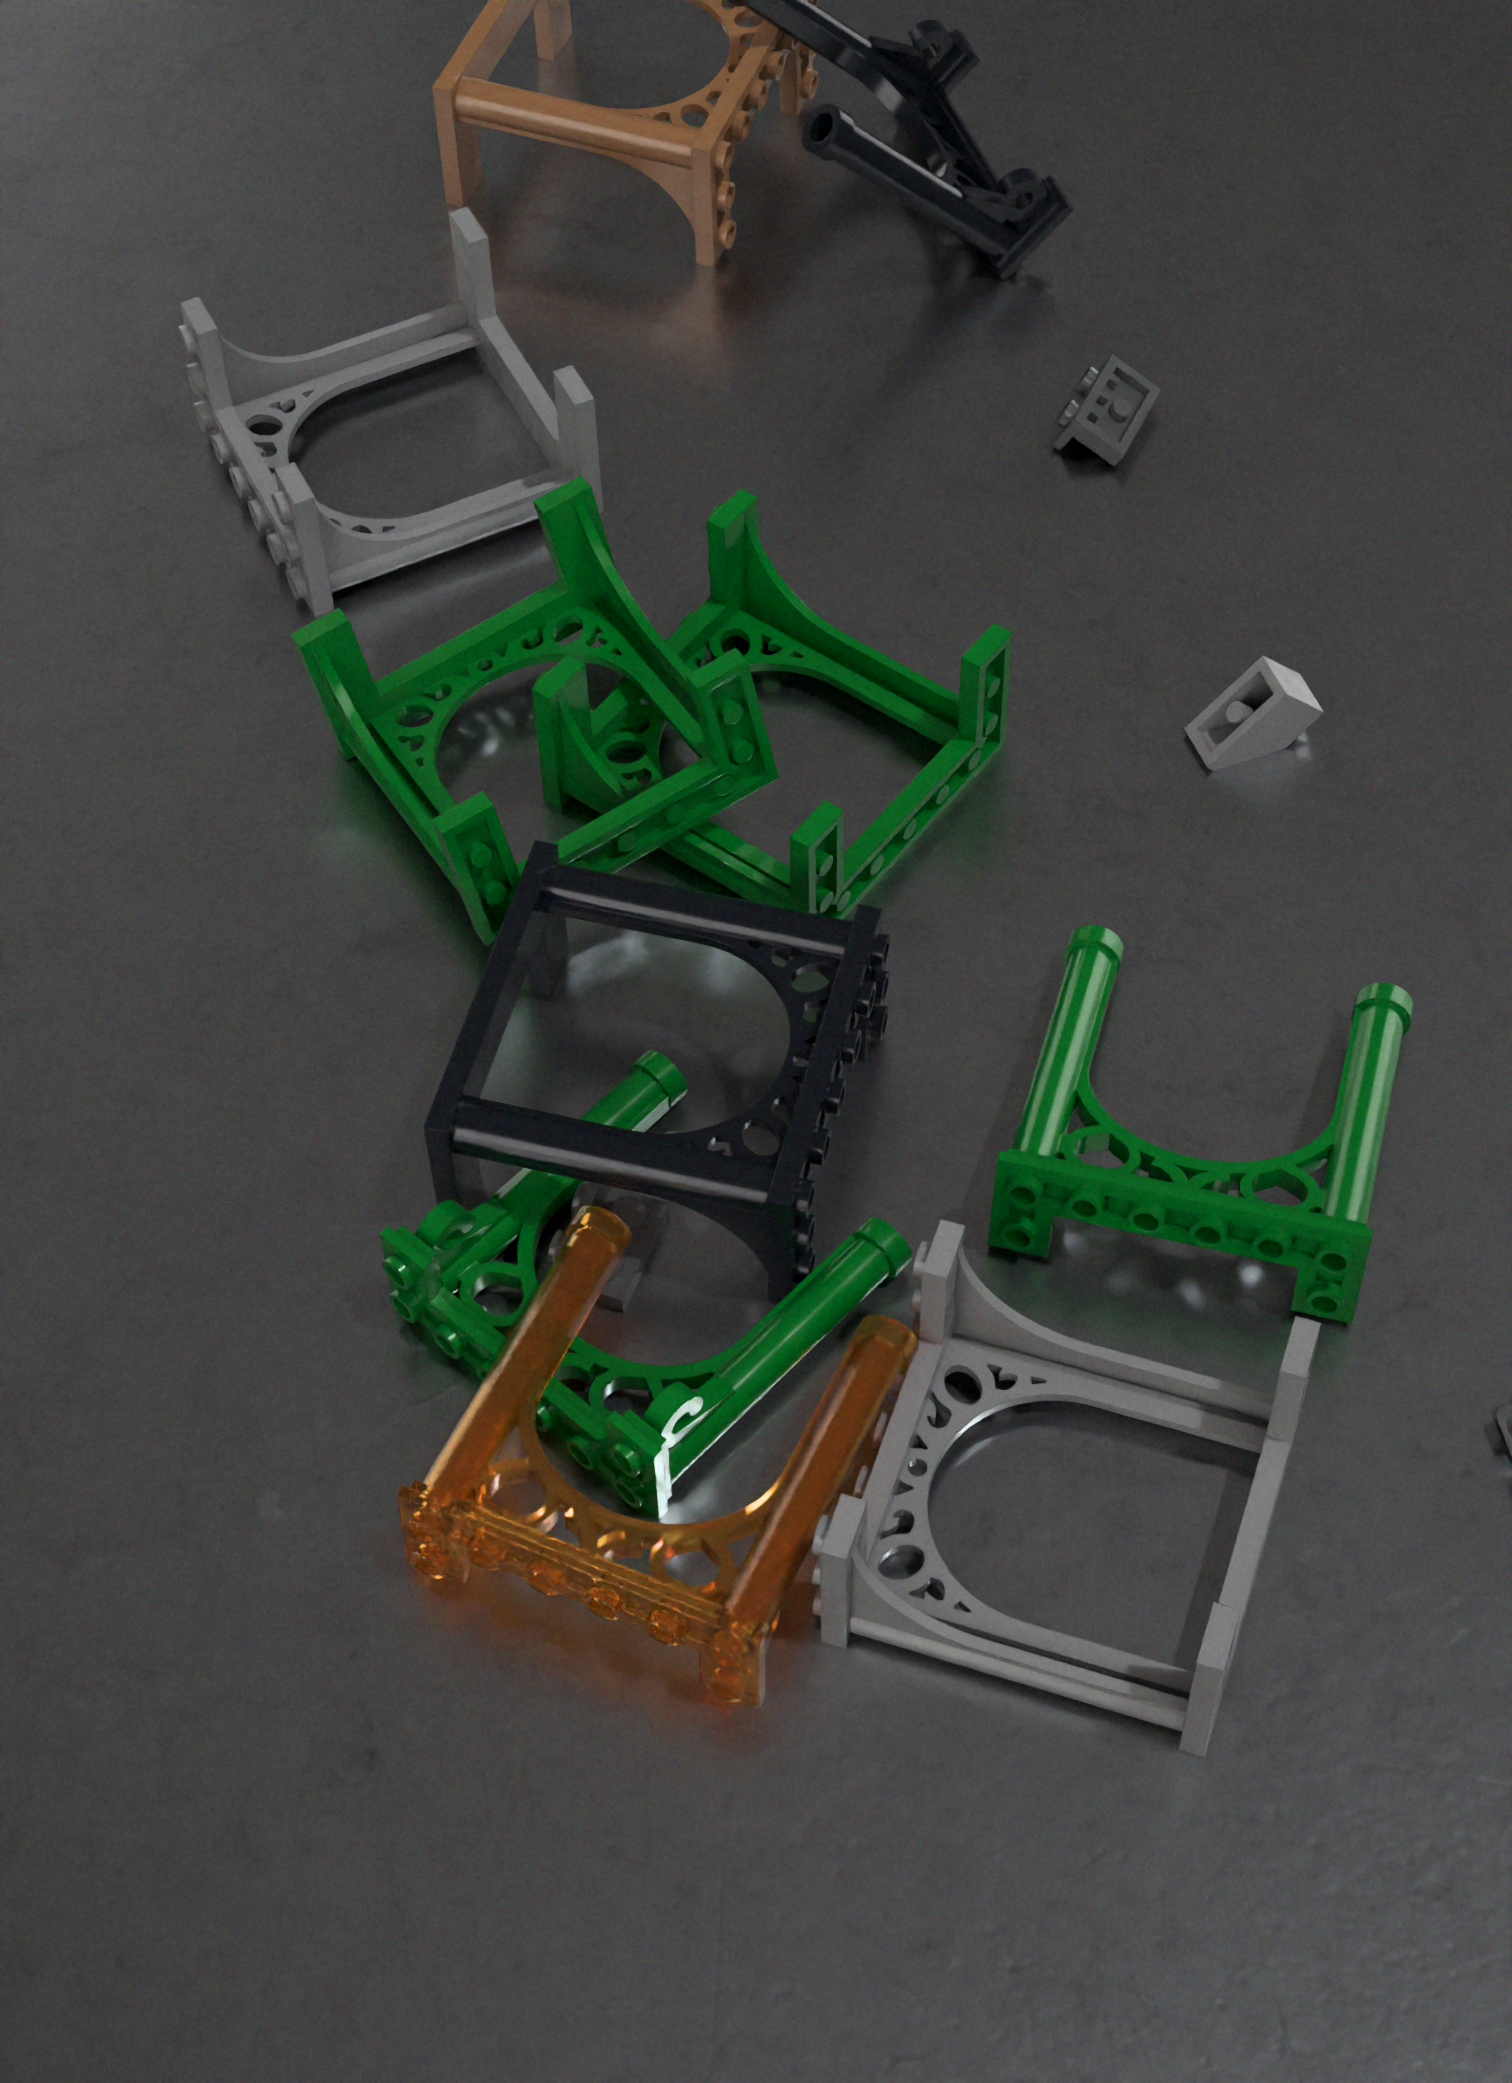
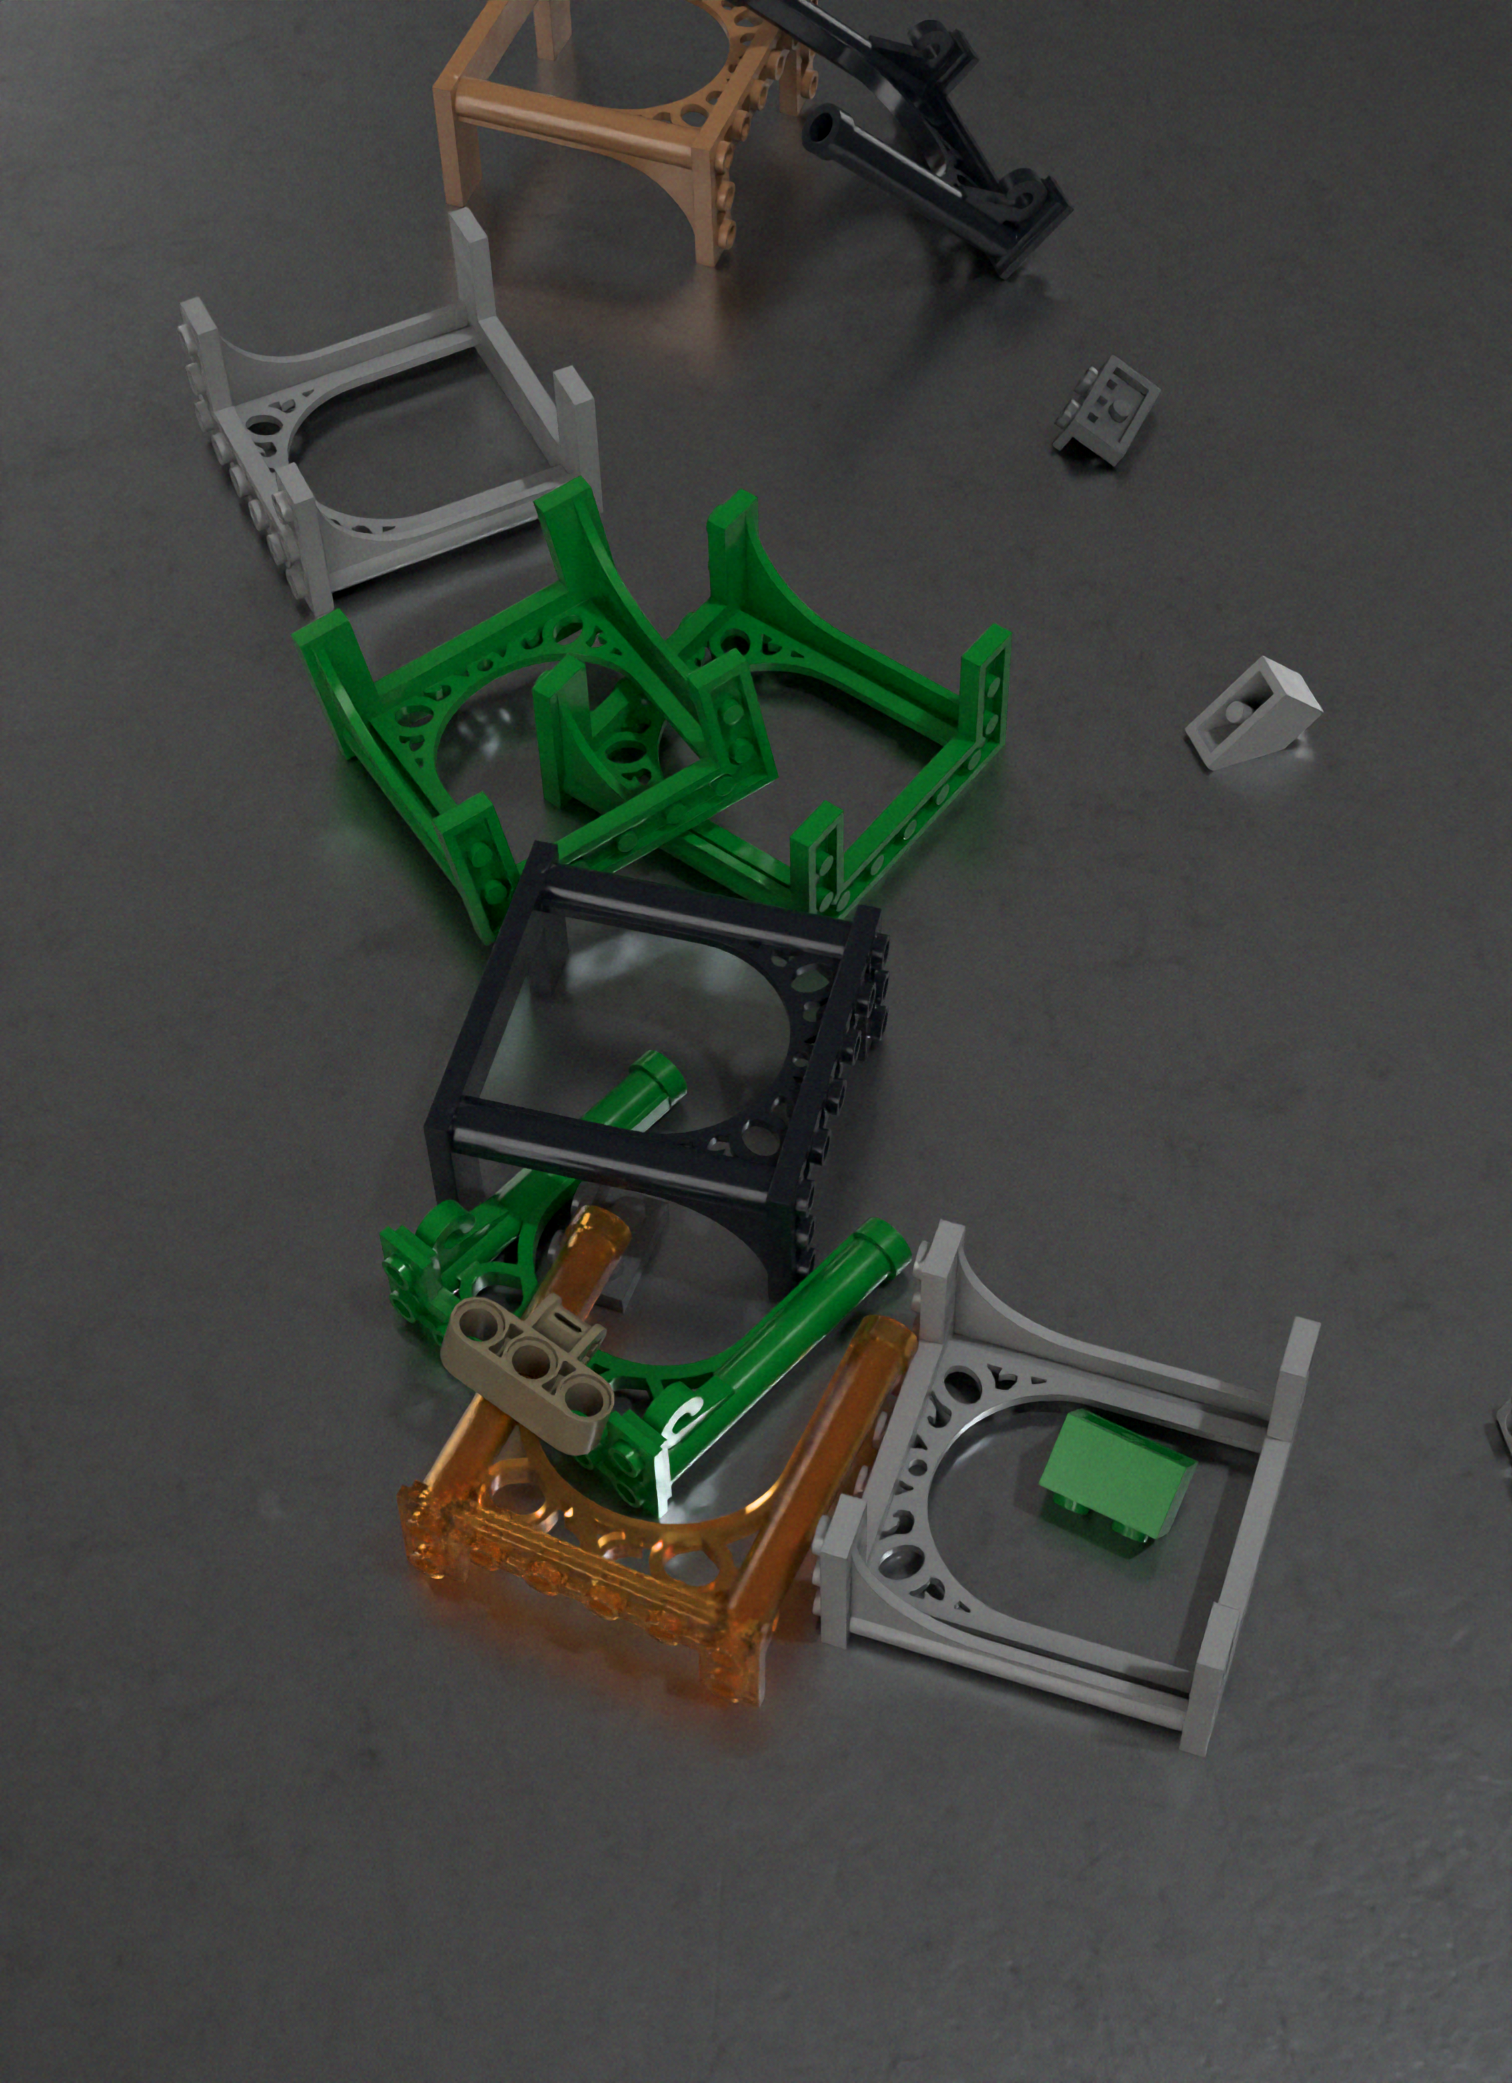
green arch [987,925,1414,1323] -> none
none -> dark tan piece [440,1292,614,1456]
none -> green brick [1038,1408,1198,1543]

